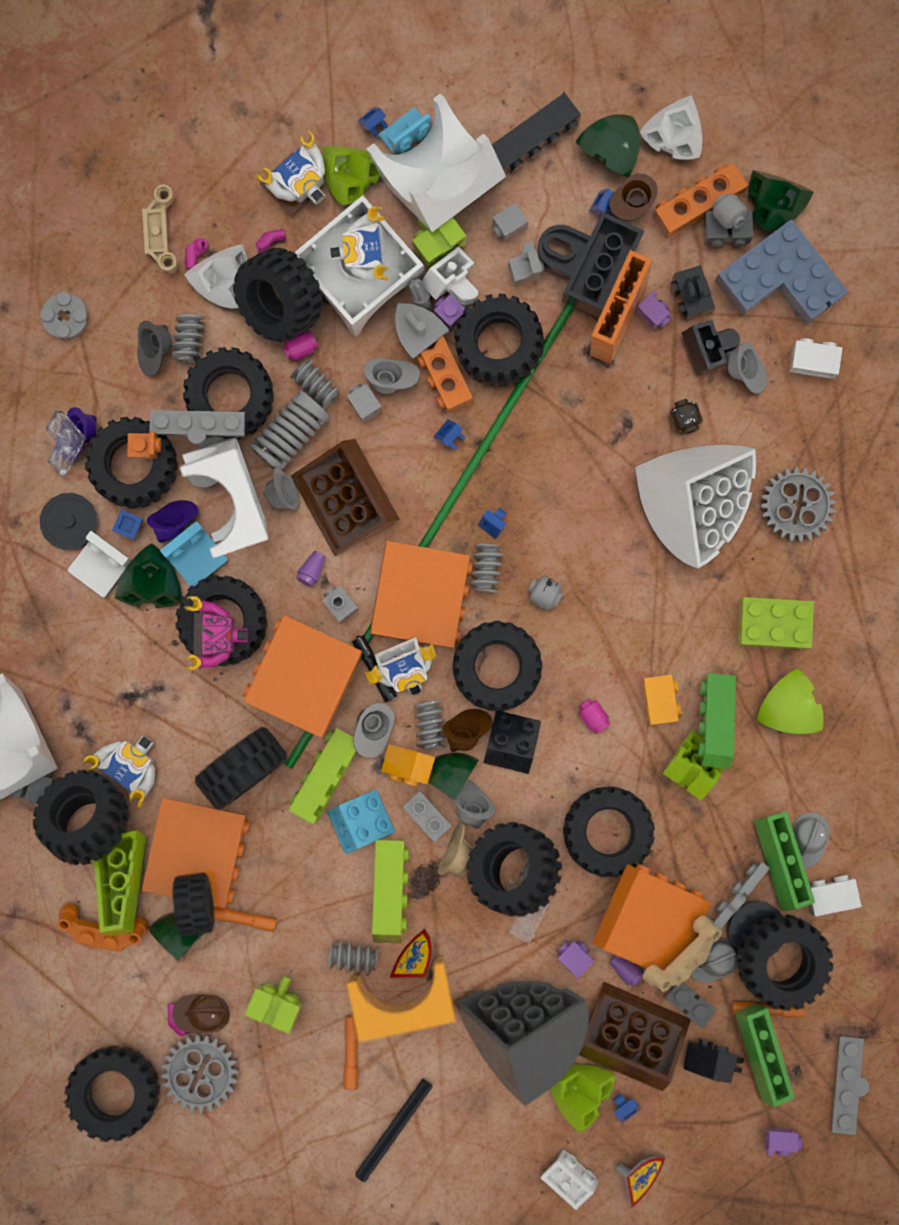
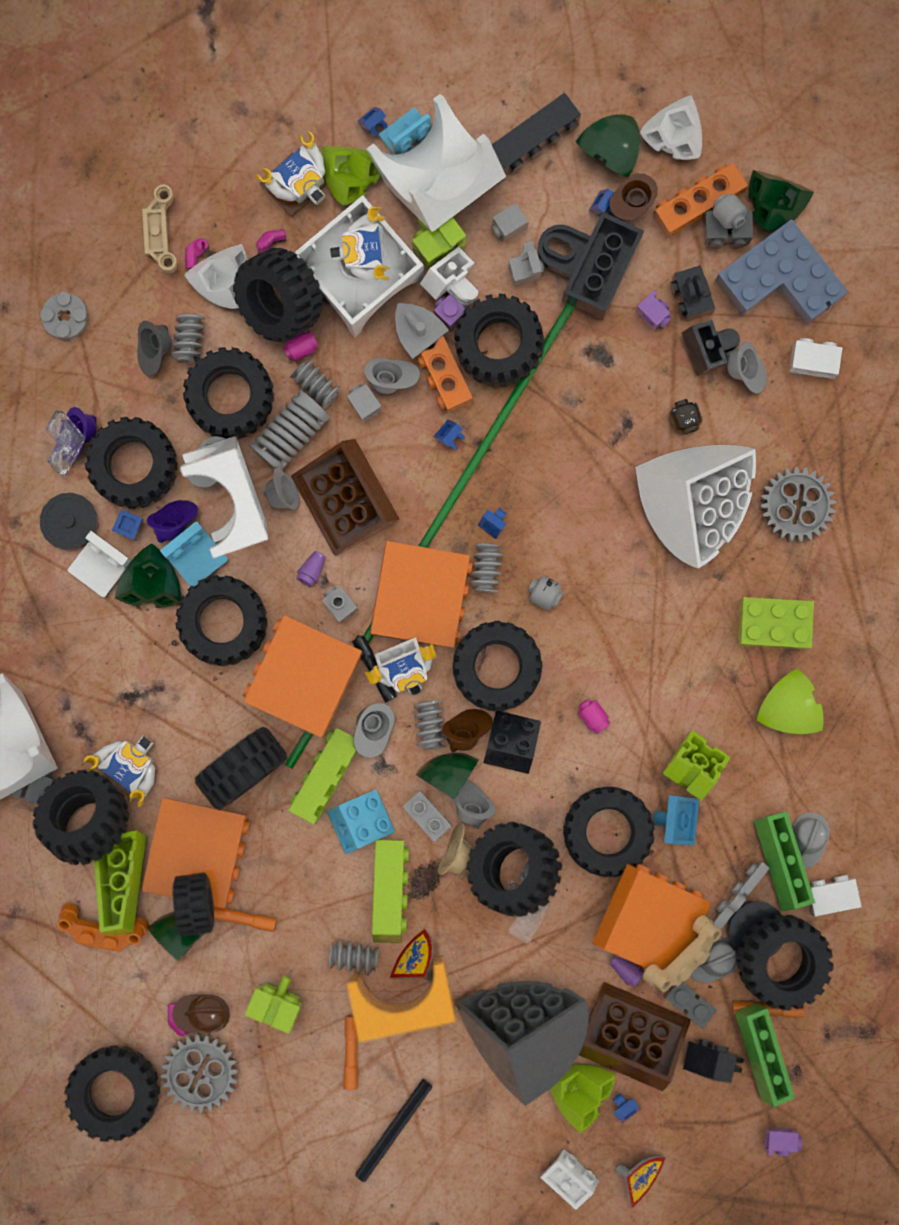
orange bracket [127,432,161,459] -> none
light grey hinge [150,410,245,445] -> none
torso [184,597,248,671] -> none
light orange brick [381,745,435,787] -> none
light grey axle [409,279,434,312] -> none
medium lavender brick [557,940,594,978] -> none
orange brick [590,250,652,364] -> none
light orange brick [642,675,682,726] -> none
bright green brick [698,673,736,769] -> none
light grey hinge [830,1036,869,1135] -> none
none -> dark azure tile [653,795,699,846]

